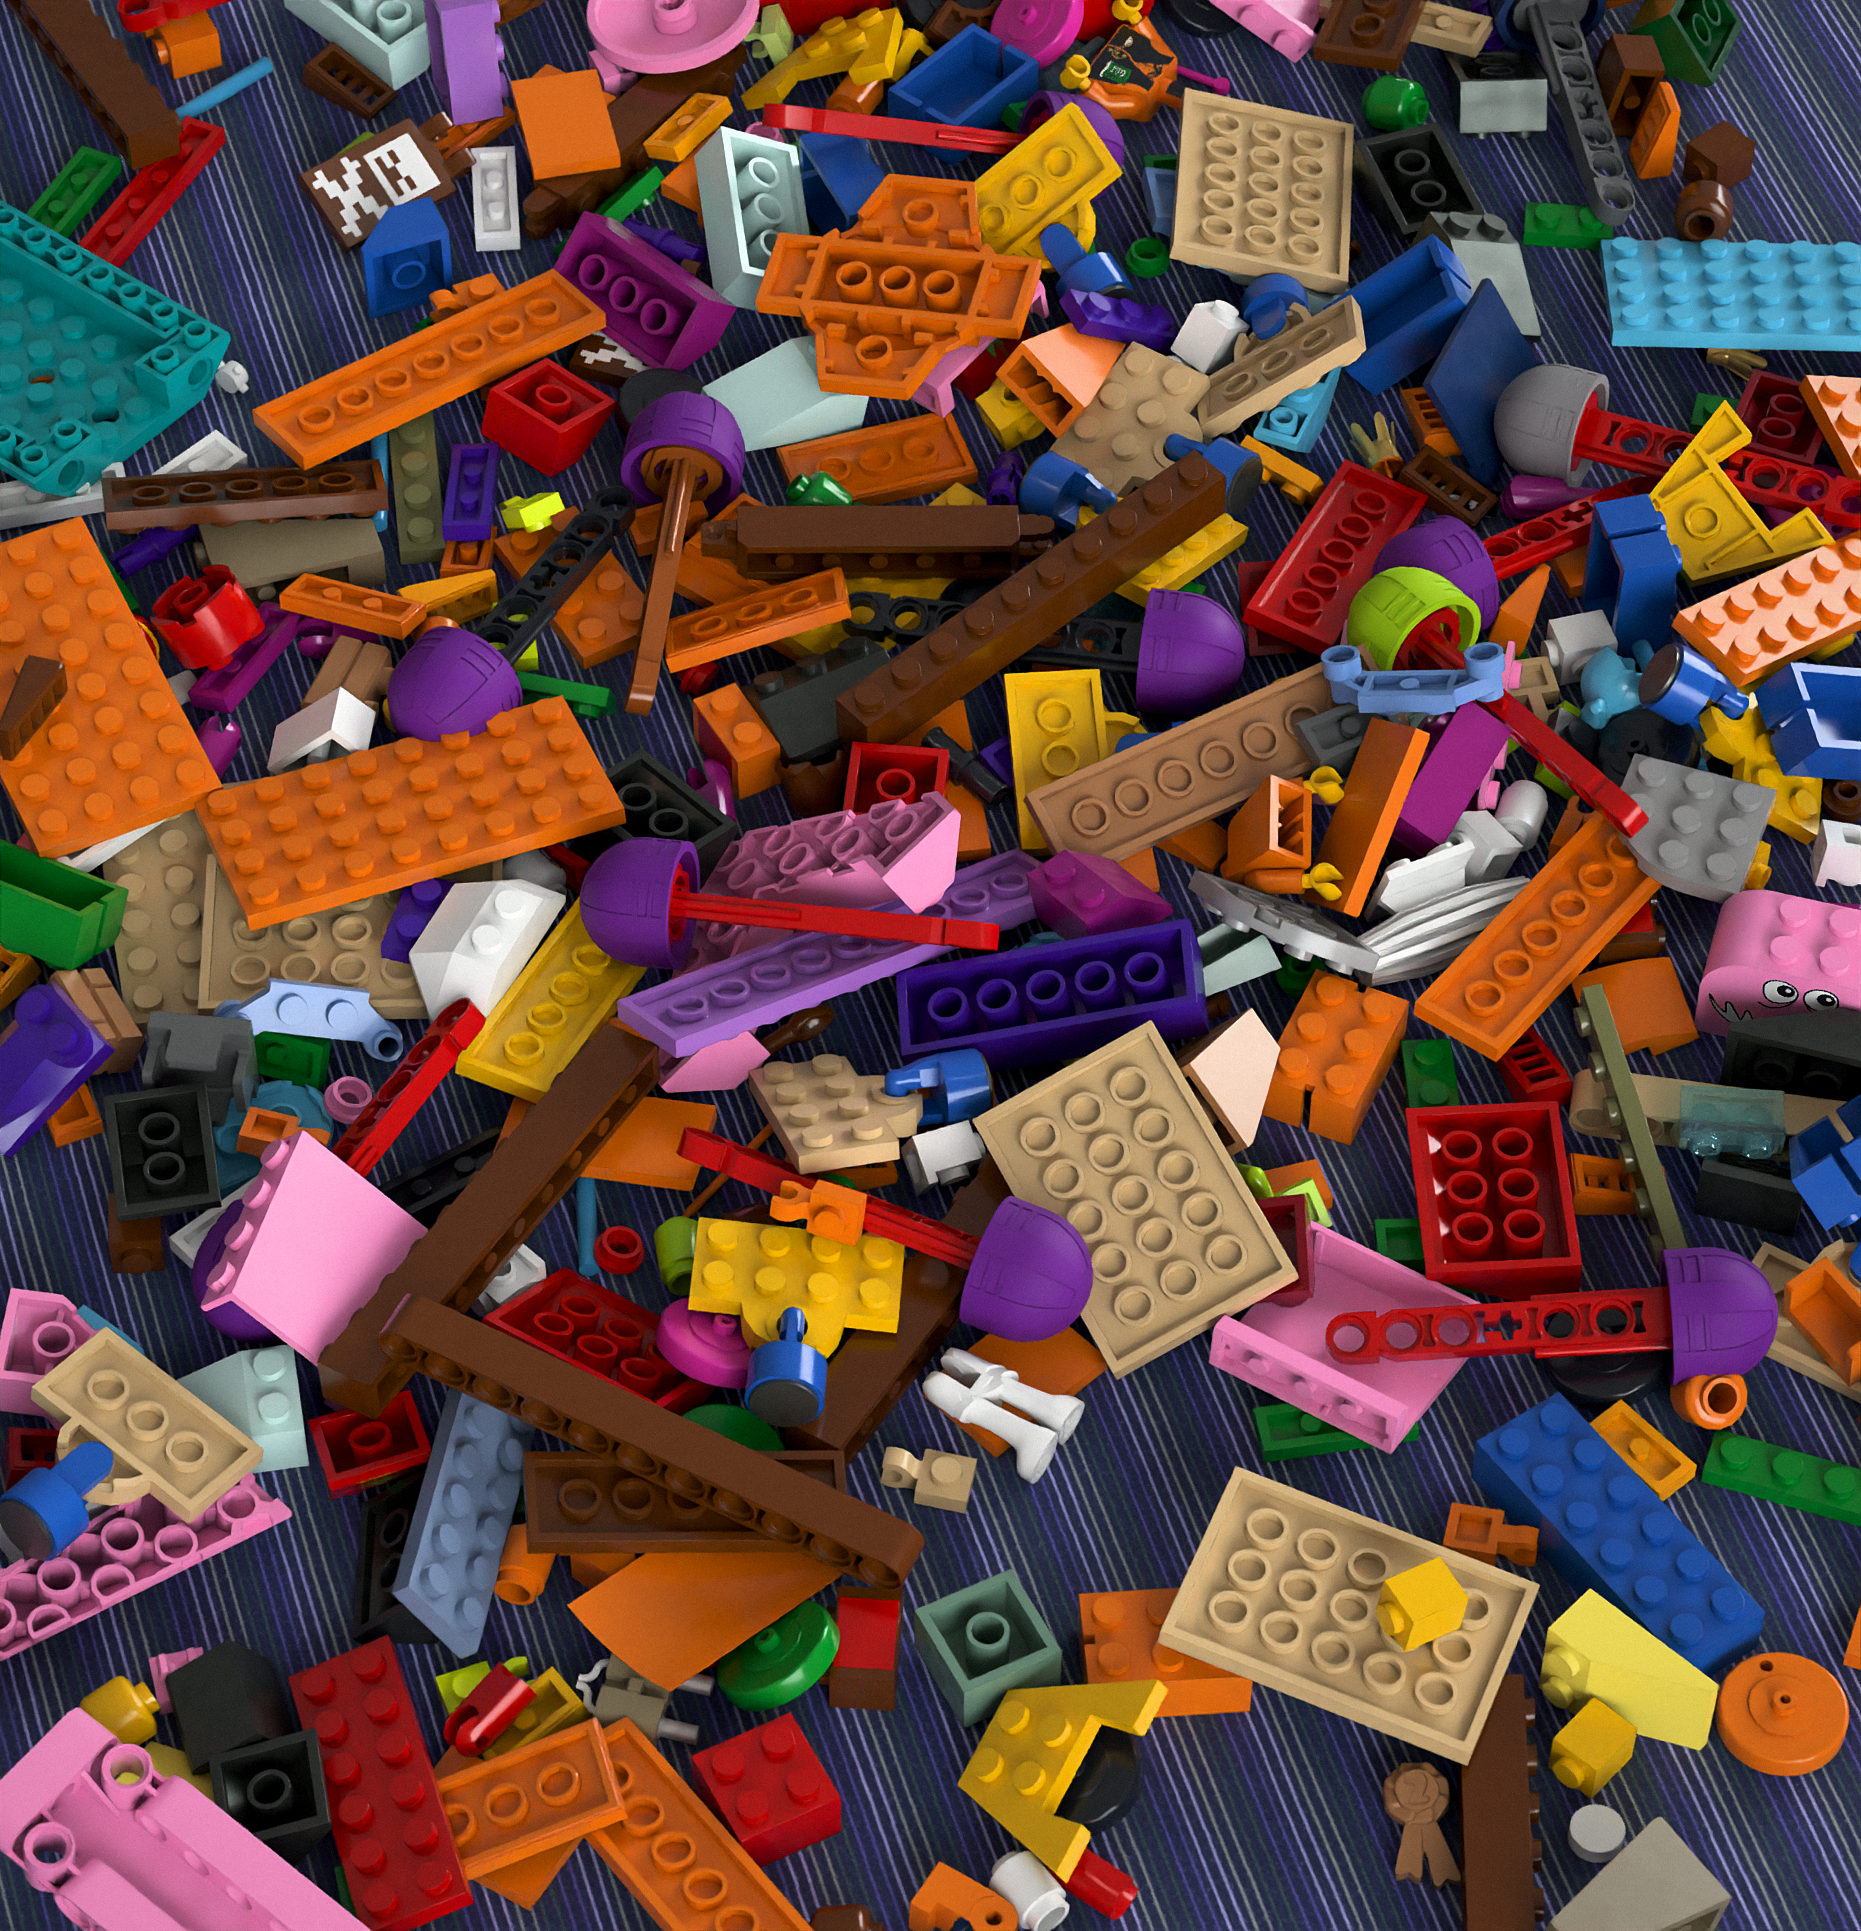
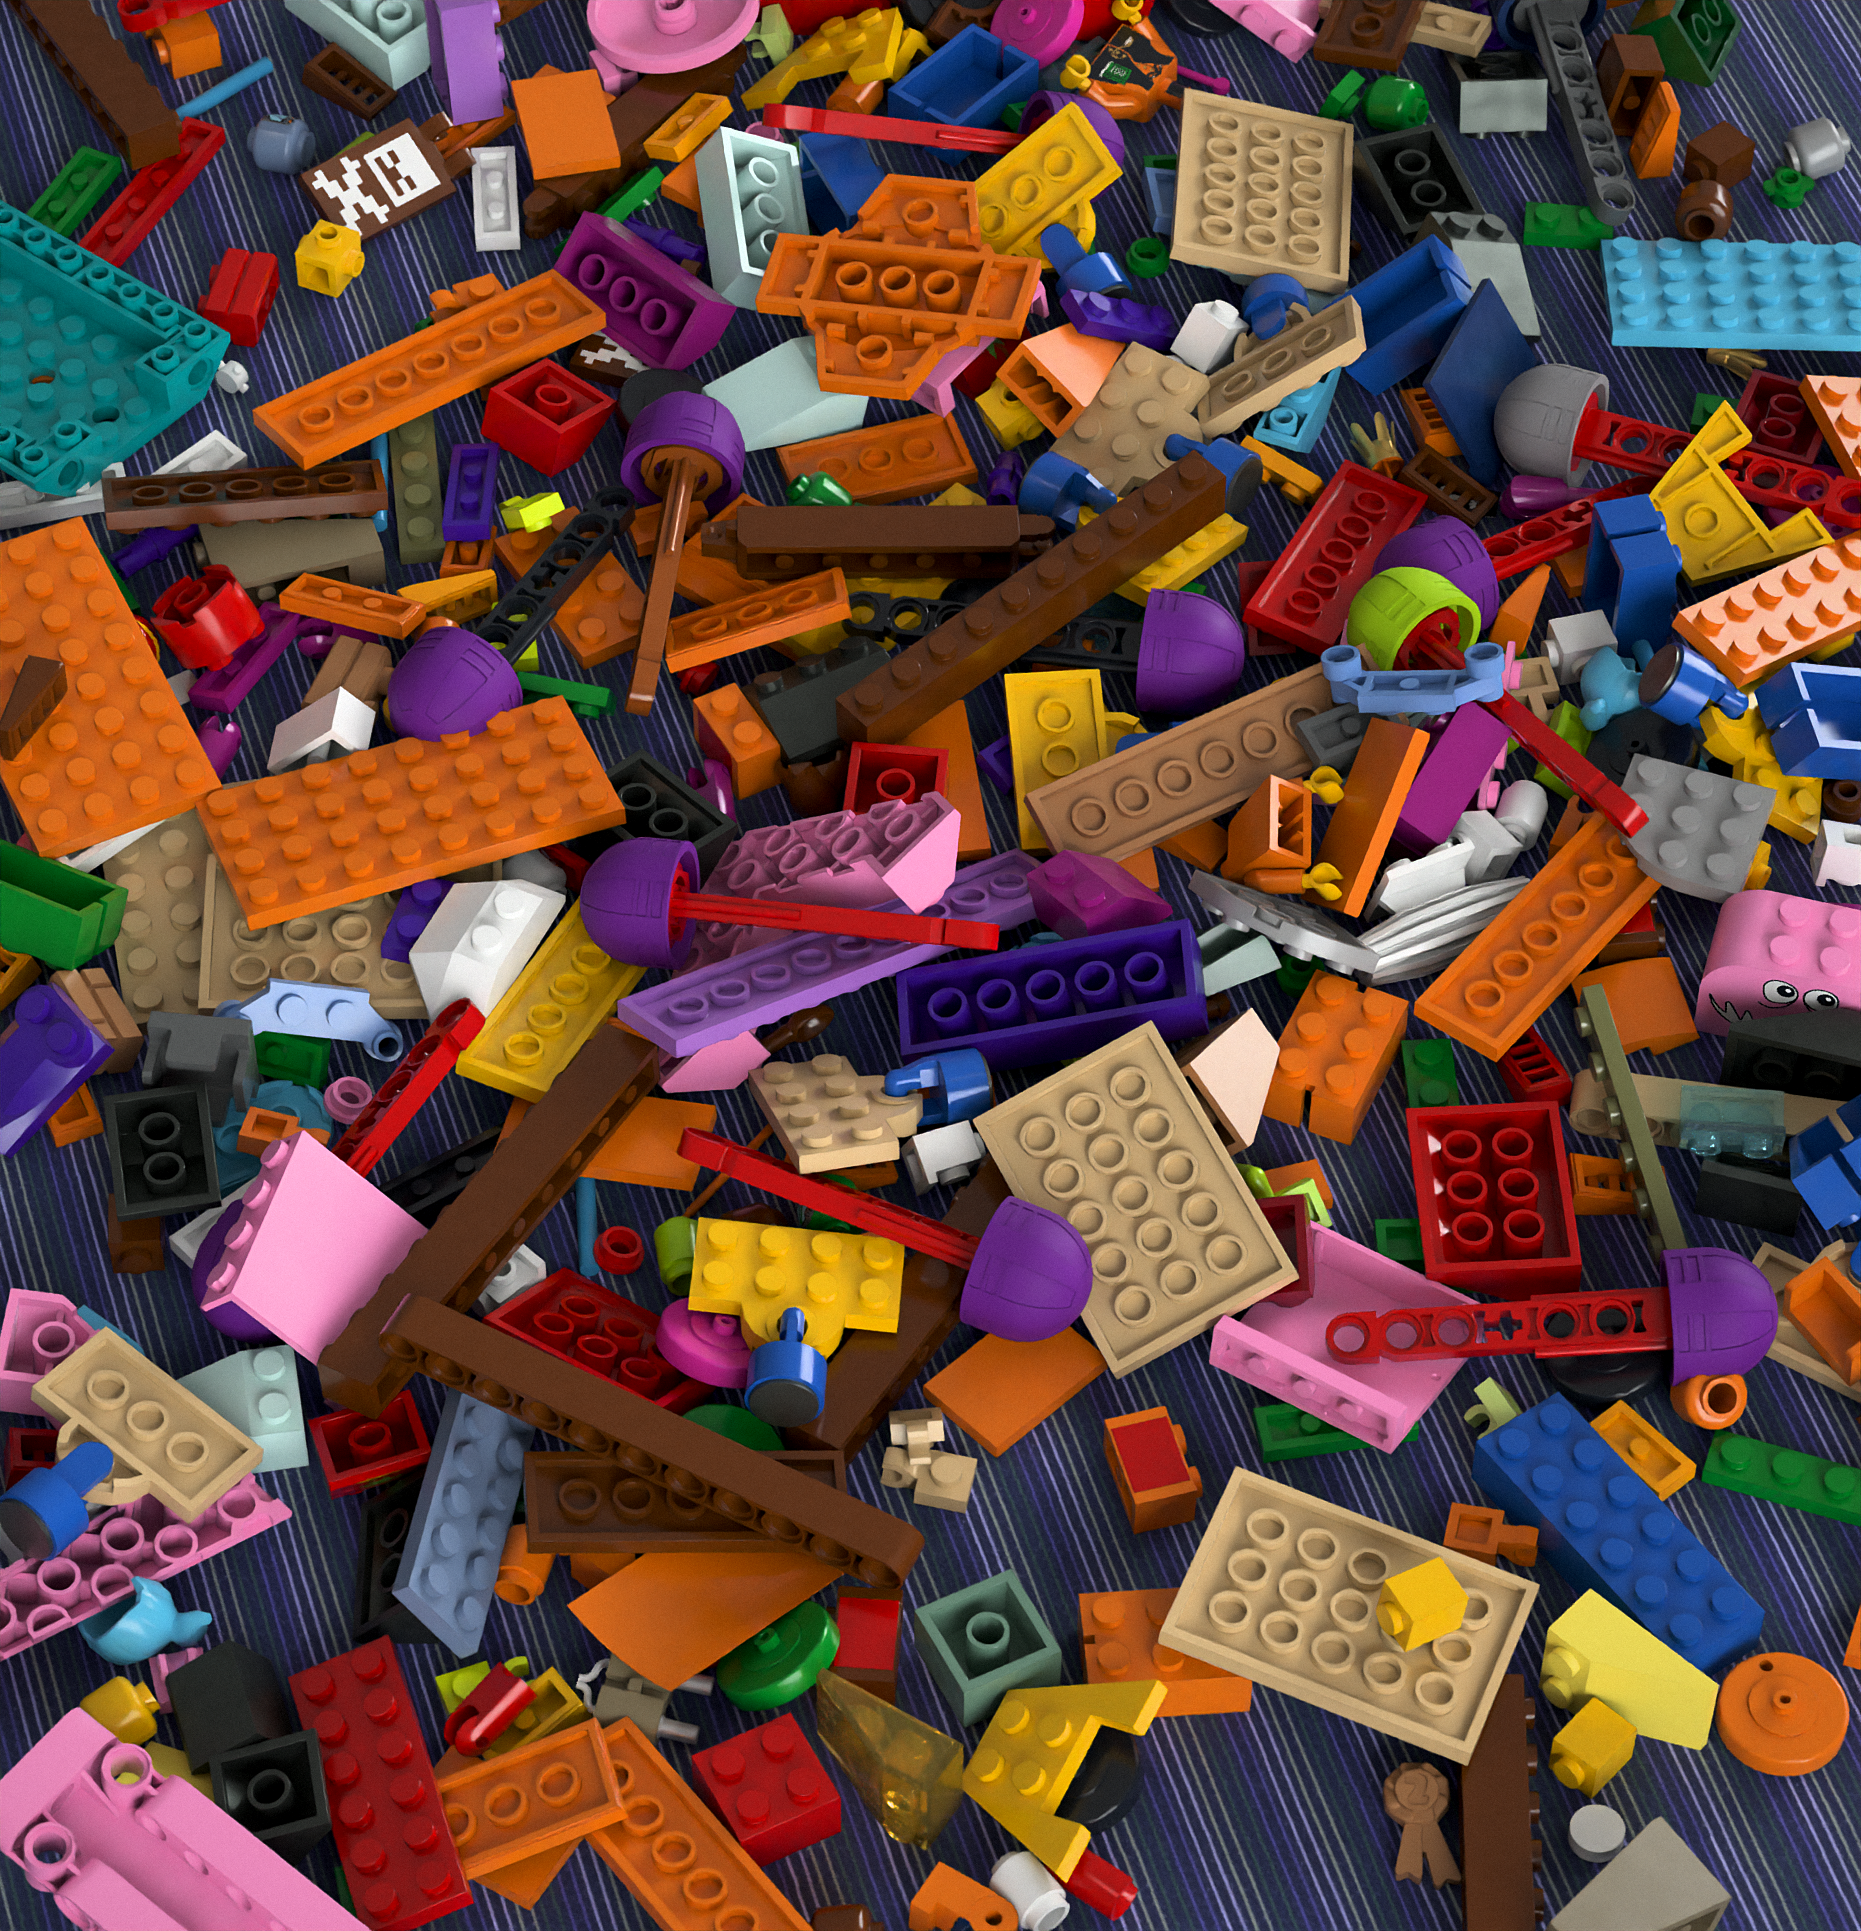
blue slope [361,196,453,319] -> none
orange plate [770,1179,867,1247] -> none
black pin [919,726,1009,811] -> none
white piece [922,1347,1085,1484] -> none
black plate [1547,707,1598,763] -> none
none -> medium azure hair [78,1576,212,1665]
none -> red brick [197,248,280,348]
none -> sand blue head [247,114,316,175]
none -> yellow brick [295,219,365,298]
none -> clear yellow slope [816,1667,963,1851]
none -> tan plate [888,1407,945,1466]
none -> brick [1103,1406,1203,1534]
none -> green plate [1317,69,1366,120]
none -> yellowish green tile [1464,1377,1523,1439]
none -> green plate [1762,166,1814,209]
none -> light grey head [1782,117,1851,180]

